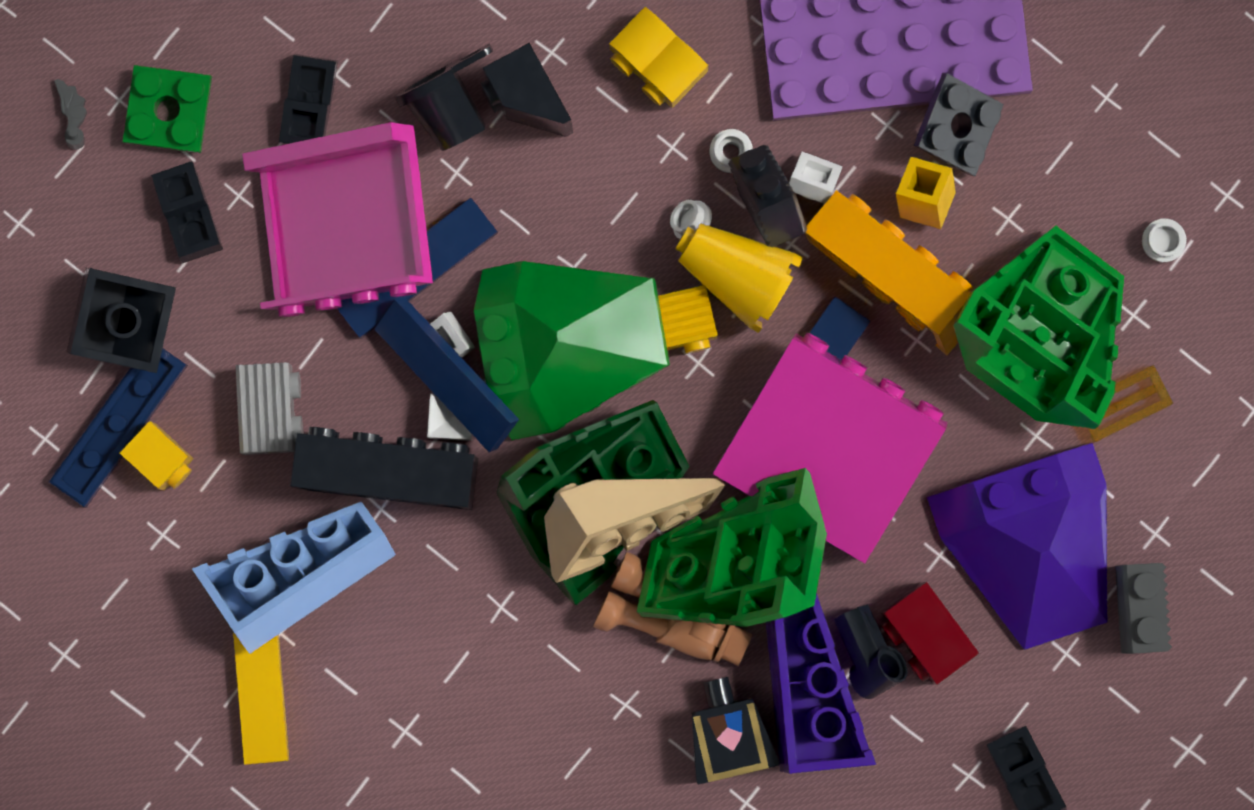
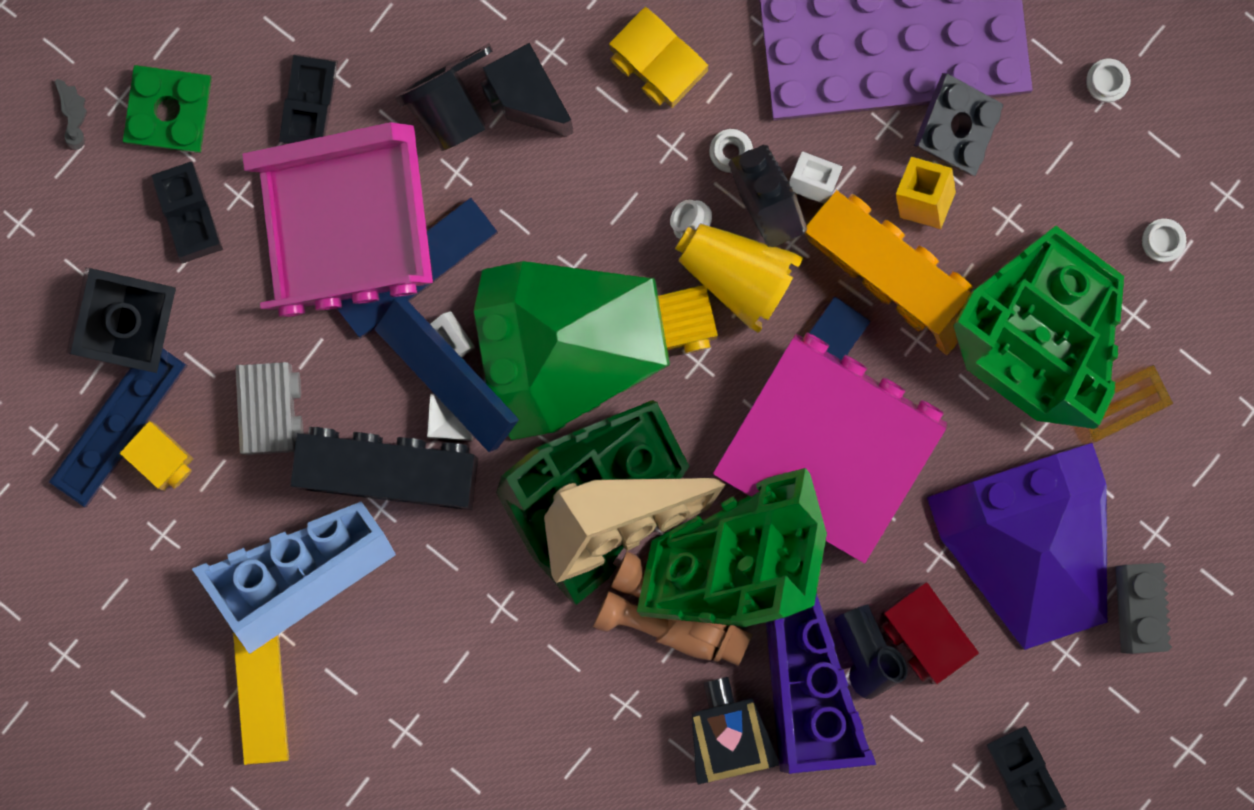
none -> white plate [1086,59,1130,103]

